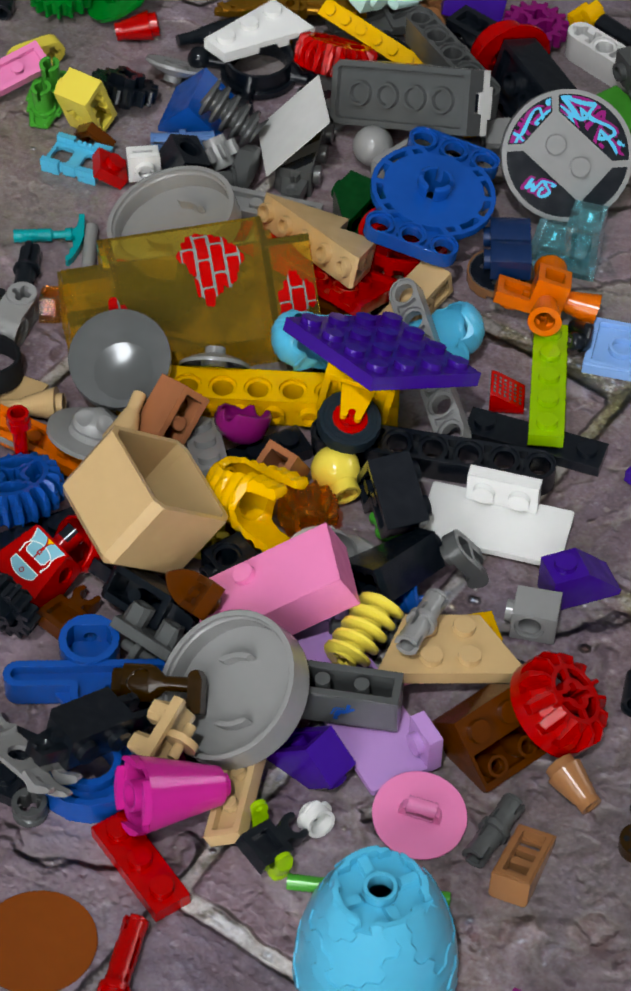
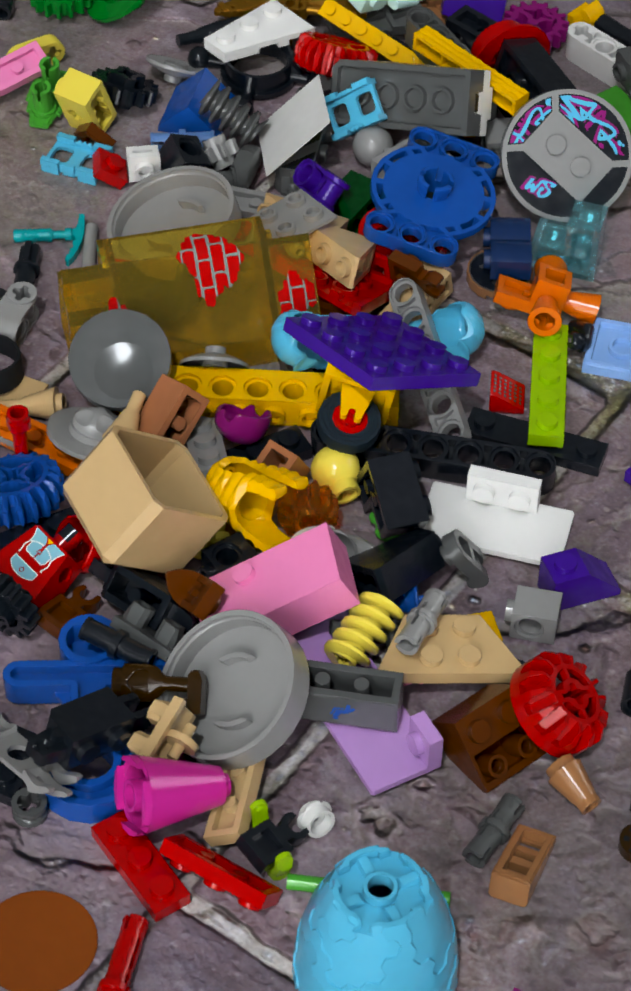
clear orange piece [39,286,64,323] -> none
red cone [114,10,161,41] -> none
dark purple slope [266,725,356,790] -> none
bright pink shield [372,771,467,860] -> none
none -> black pin [78,616,158,665]
none -> red plate [159,834,283,911]
none -> light grey hinge [246,189,338,259]
none -> dark purple piece [293,159,351,212]
none -> medium azure piece [325,77,388,142]
none -> reddish brown plate [387,249,445,299]
none -> yellow piece [413,25,529,116]

